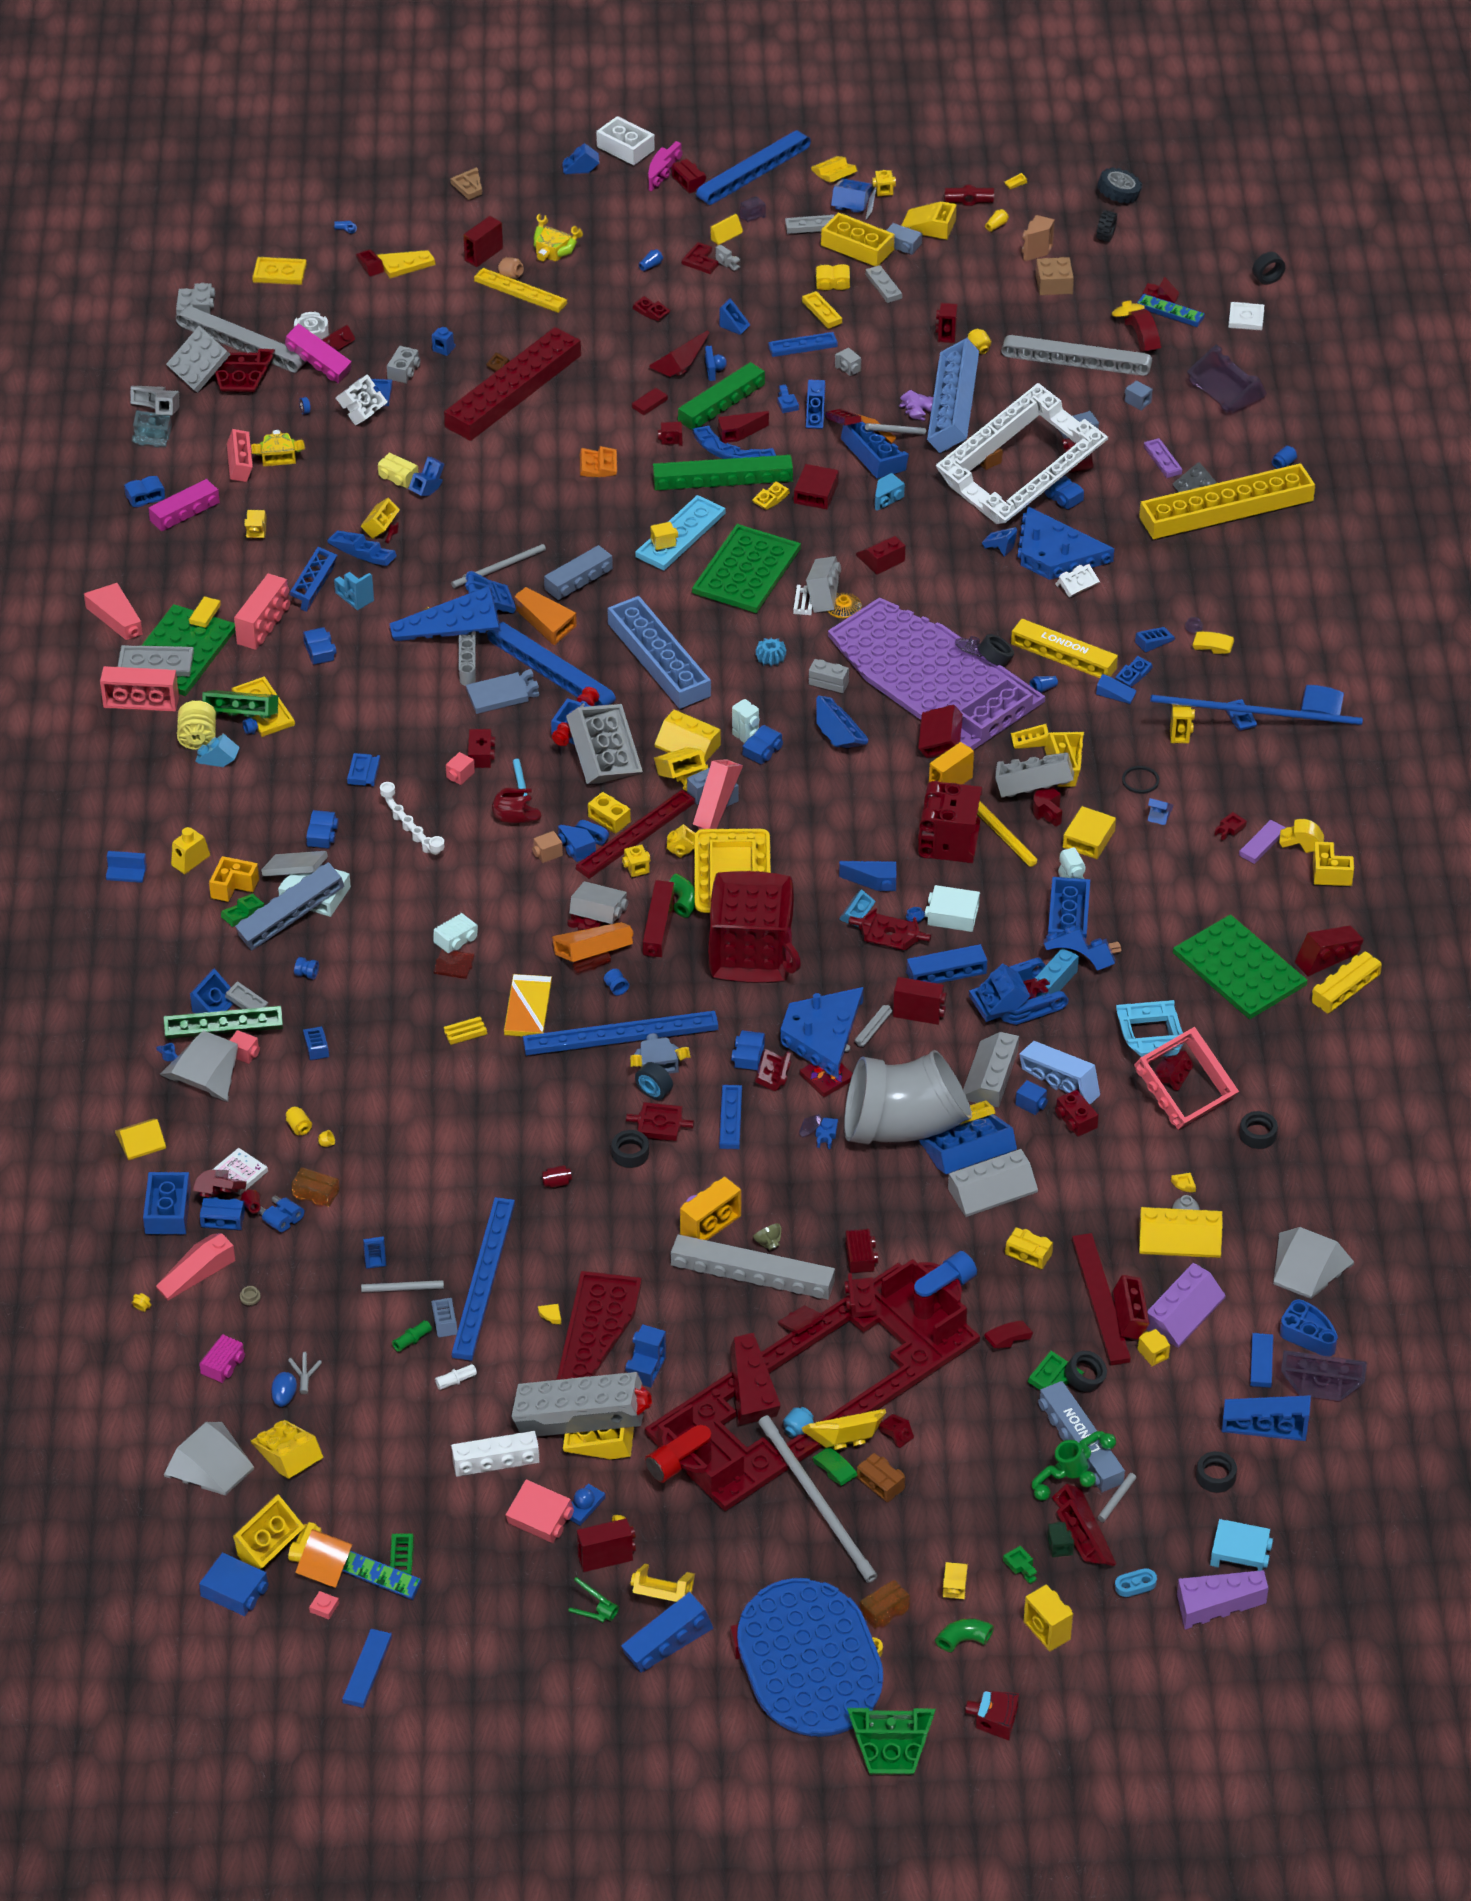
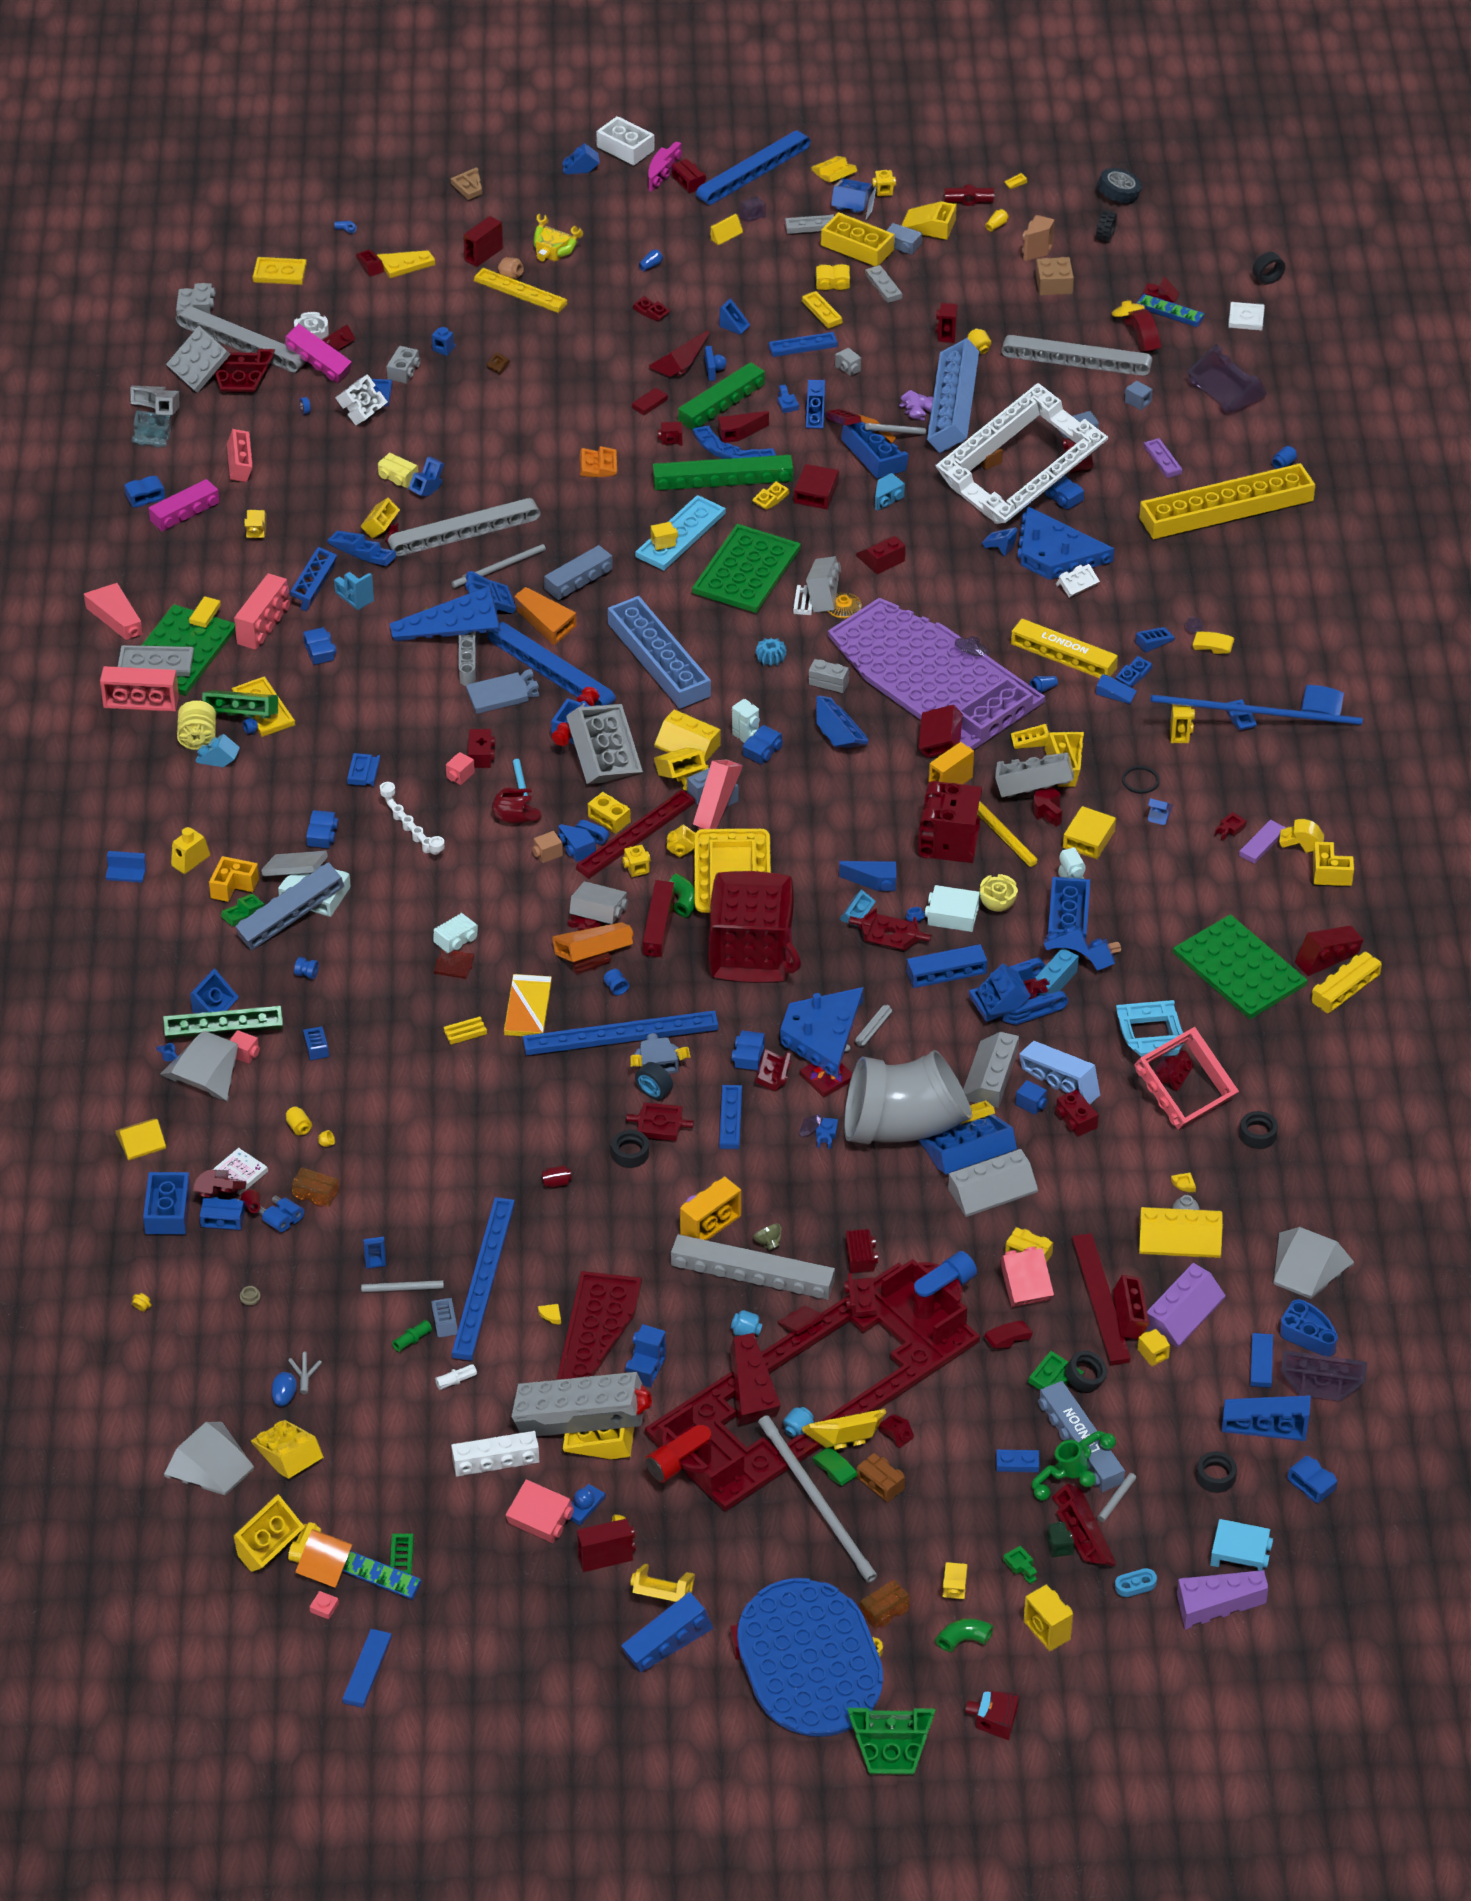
coral wedge [156,1233,235,1300] -> none
blue brick [199,1552,269,1616] -> none
dark pink brick [200,1334,245,1383] -> none
light grey plate [225,981,268,1009] -> none
yellow torso [251,430,305,466] -> none
dark red brick [444,327,581,441] -> none
green plant [568,1577,619,1623] -> none
dark red tile [682,242,719,274] -> none
light grey plate [716,245,740,271] -> none
dark red brick [893,977,947,1025] -> none
black tyre [978,634,1014,667] -> none
flat silver bracket [1173,462,1217,492] -> none
none -> light grey beam [388,498,540,556]
none -> dark azure head [730,1310,762,1336]
none -> light yellow cylinder [980,874,1018,912]
none -> blue plate [996,1450,1039,1472]
none -> coral brick [1000,1247,1054,1308]
none -> blue brick [1287,1455,1337,1504]

